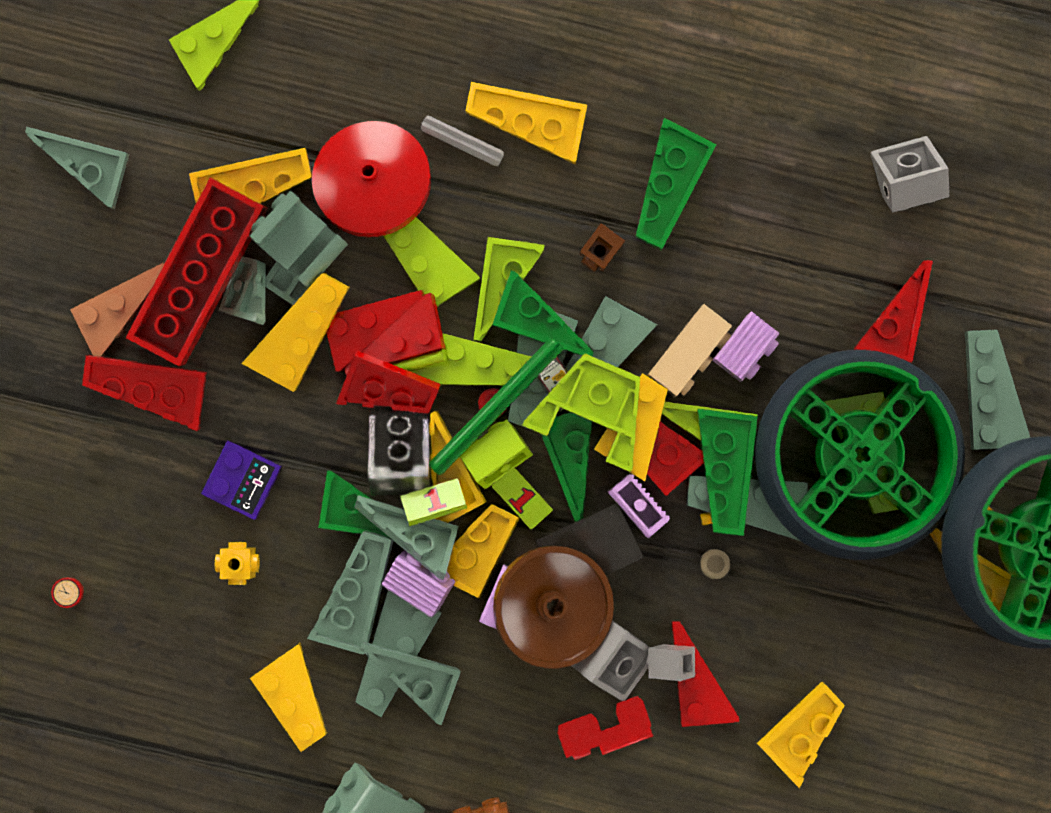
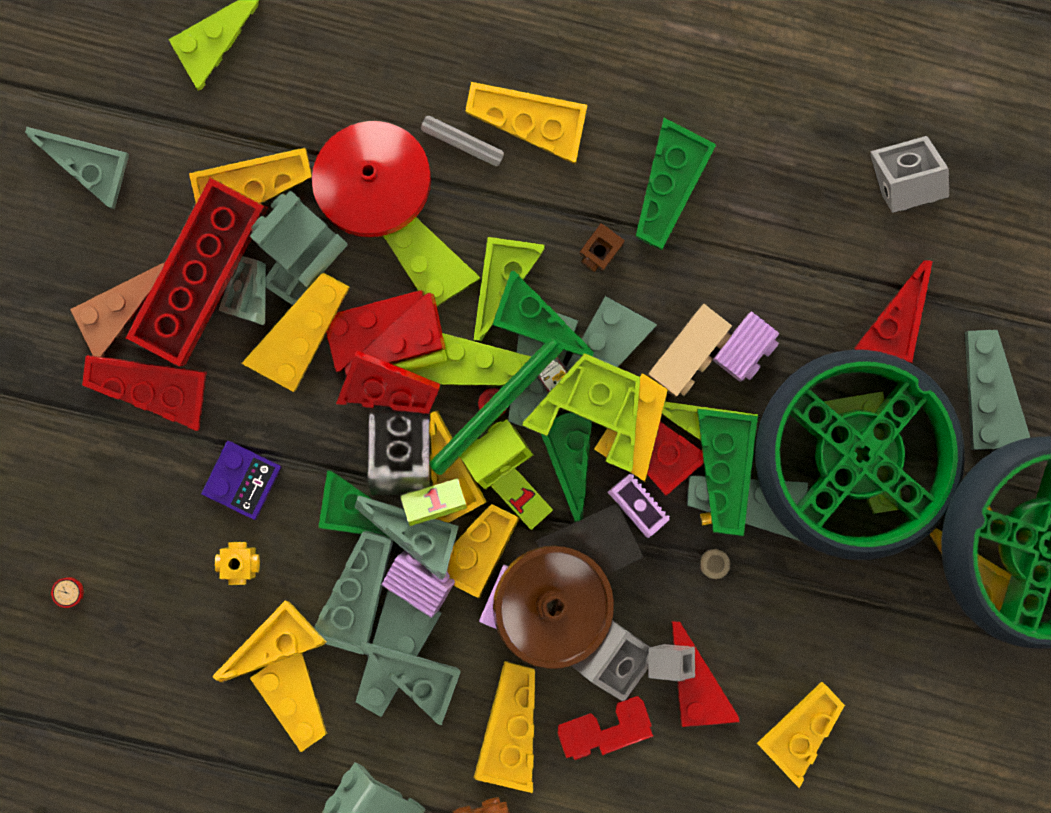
none -> yellow wing [213,601,327,682]
none -> yellow wing [474,661,535,793]

